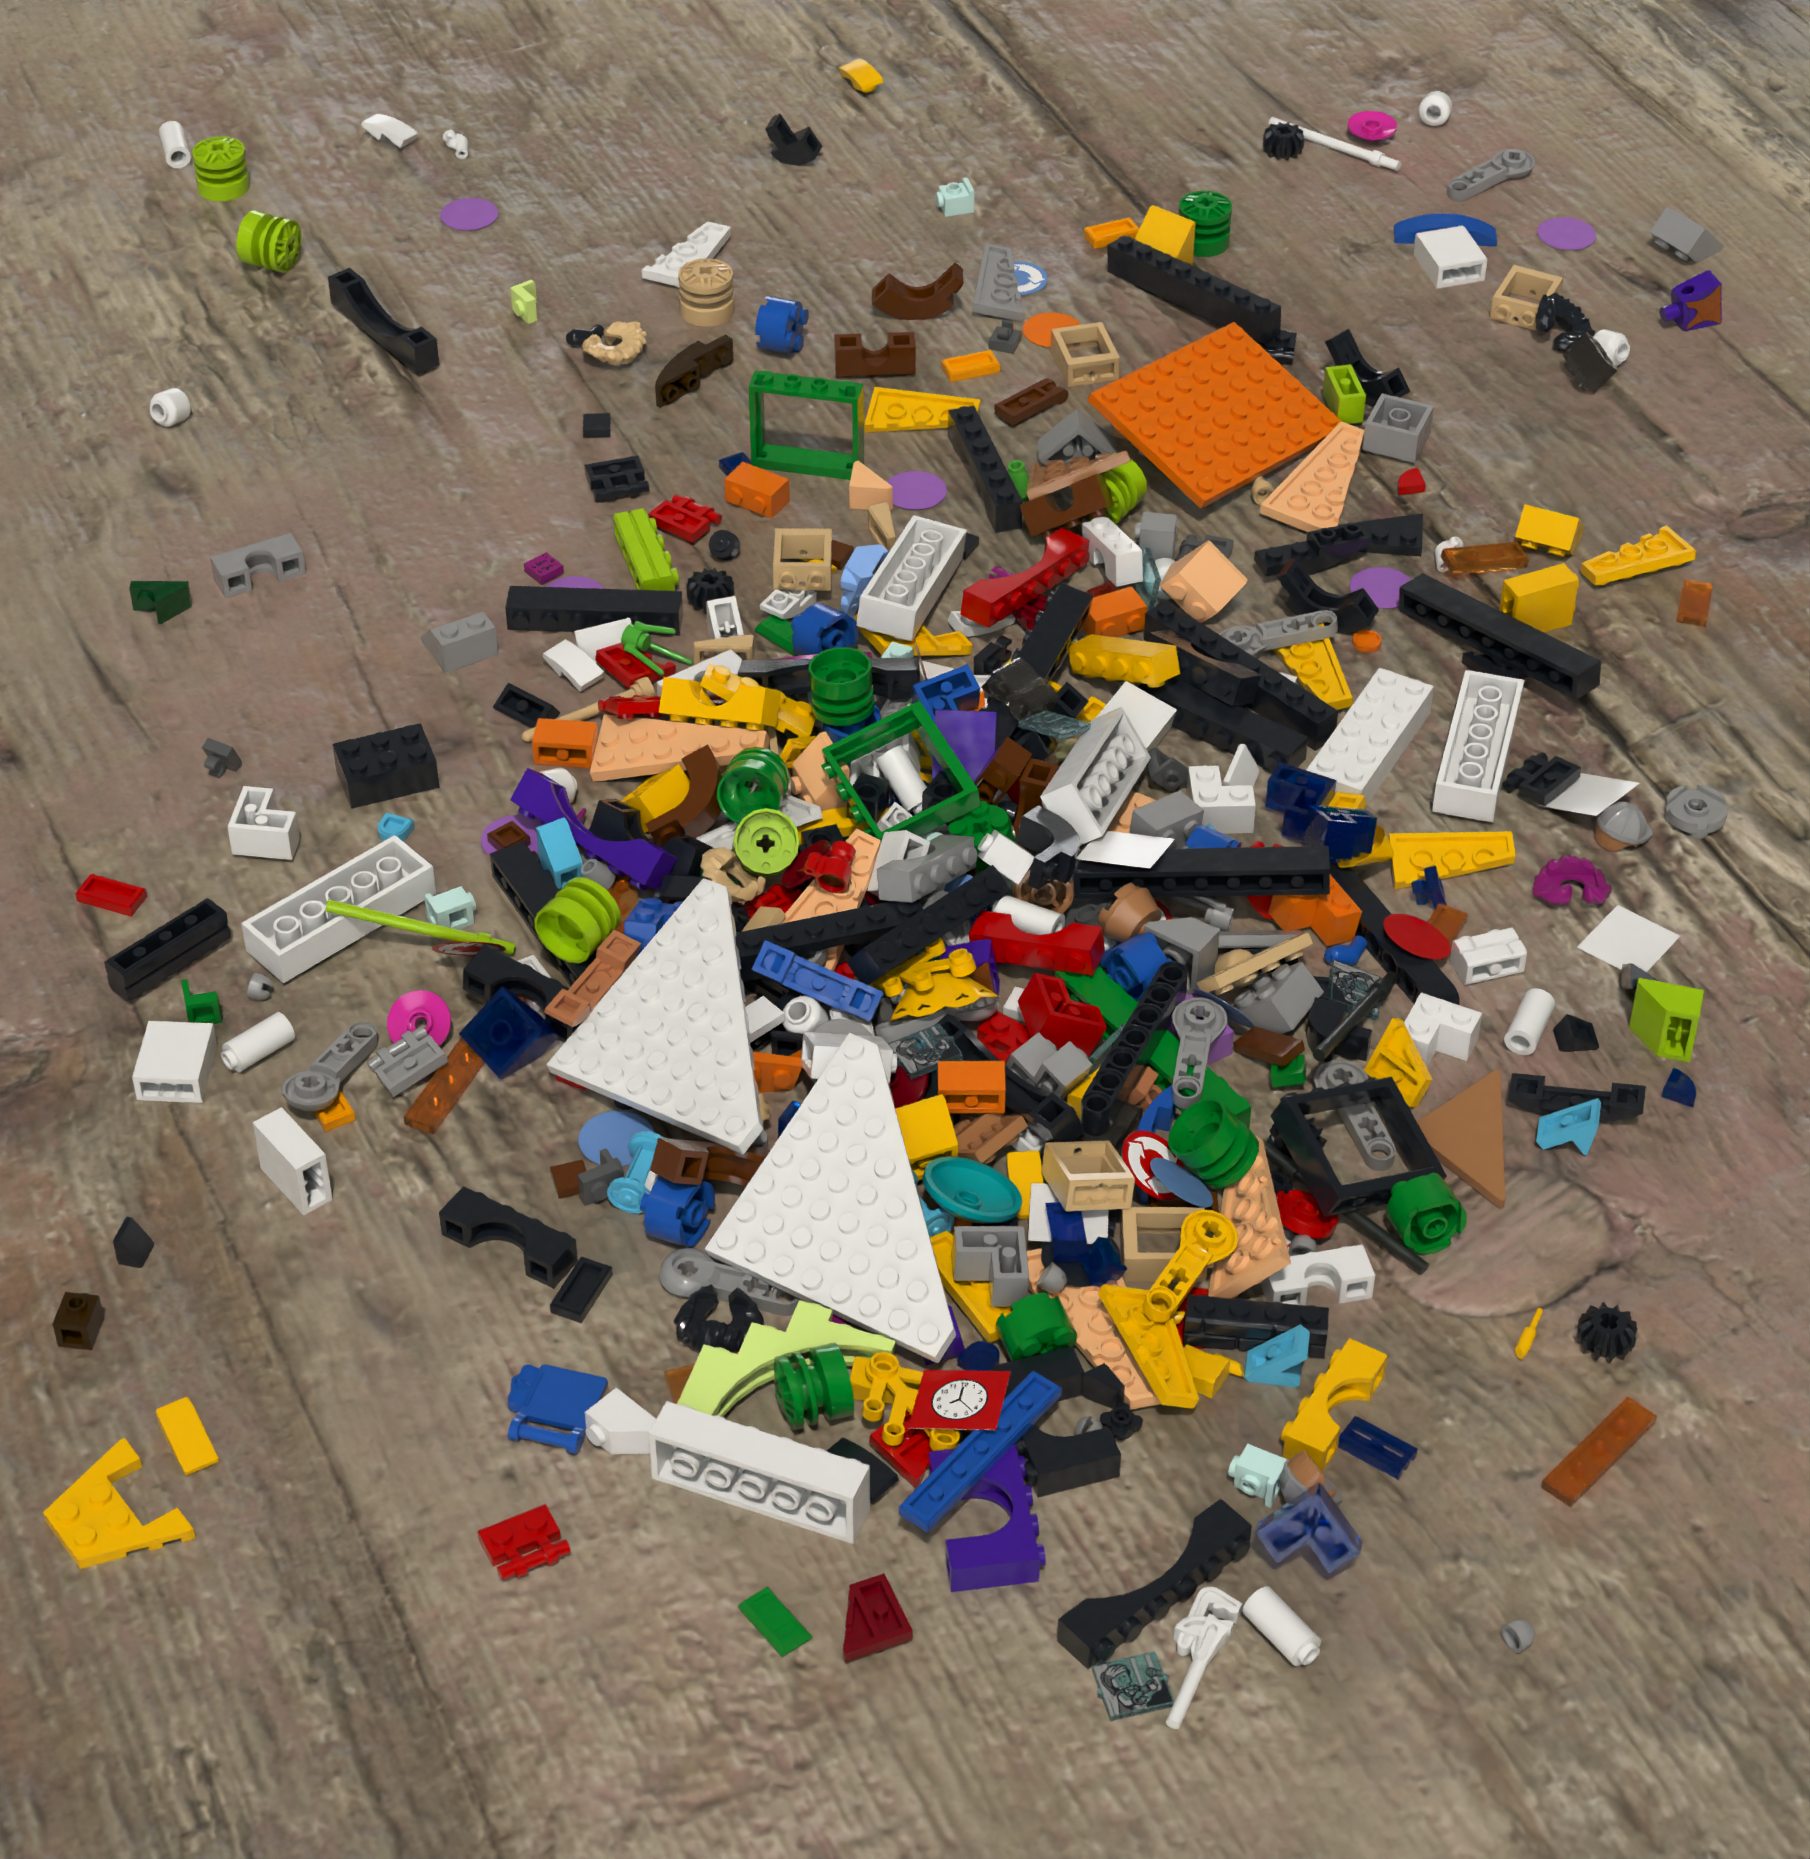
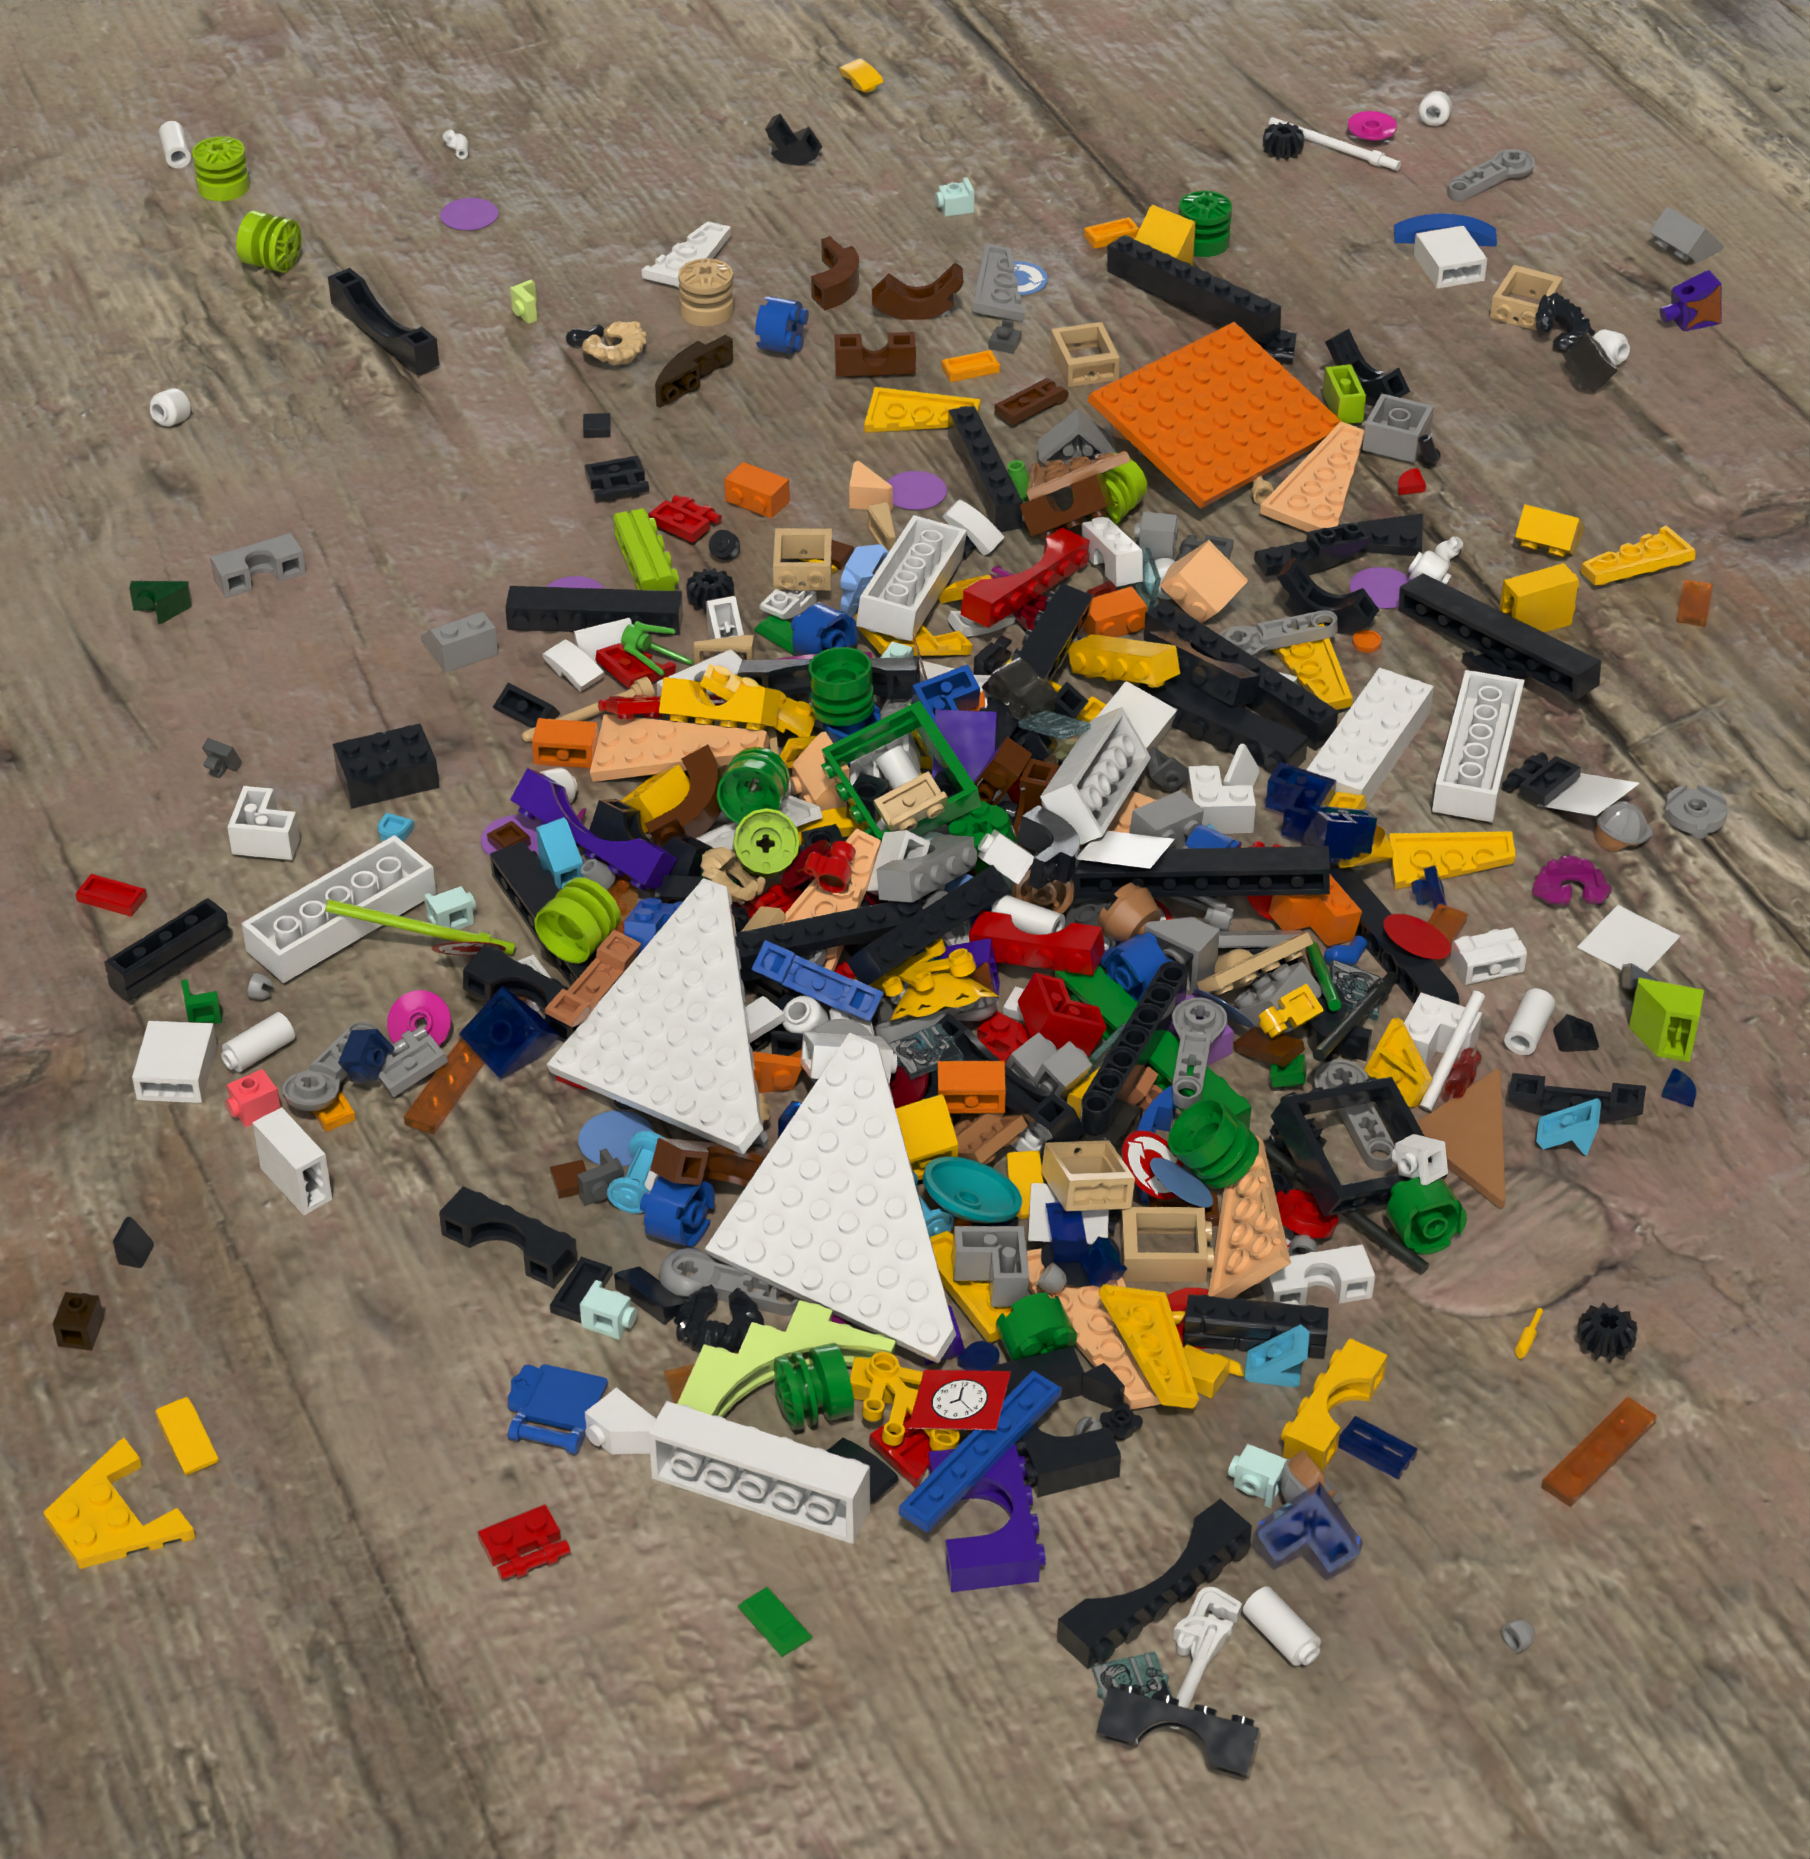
white slope [361,114,418,148] -> none
magenta tile [524,552,564,585] -> none
clear blue tile [719,452,751,476] -> none
green window [748,370,864,480] -> none
dark red wing [843,1573,913,1662] -> none
orange sticker [1022,312,1081,347] -> none
yellow beam [1143,1210,1238,1322] -> none
clear orange tile [1440,542,1529,575] -> none
medium lavender sticker [1537,217,1596,250] -> none
none -> coral brick [225,1069,281,1127]
none -> dark blue brick [338,1029,395,1083]
none -> light aqua brick [580,1280,637,1340]
none -> black slope [614,1266,687,1325]
none -> reddish brown arch [811,236,859,311]
none -> tan bracket [874,771,948,832]
none -> yellow tile [939,574,992,604]
none -> white slope [942,500,1004,556]
none -> black arch [1096,1683,1261,1779]
none -> yellow plate [1258,983,1324,1039]
none -> green bar [1306,941,1341,1011]
none -> white brick [1392,1134,1448,1185]
none -> white head [1407,550,1452,584]
none -> black arm [1418,434,1441,467]
none -> white bar [1419,990,1485,1112]
none -> clear red pin [1444,1048,1482,1098]

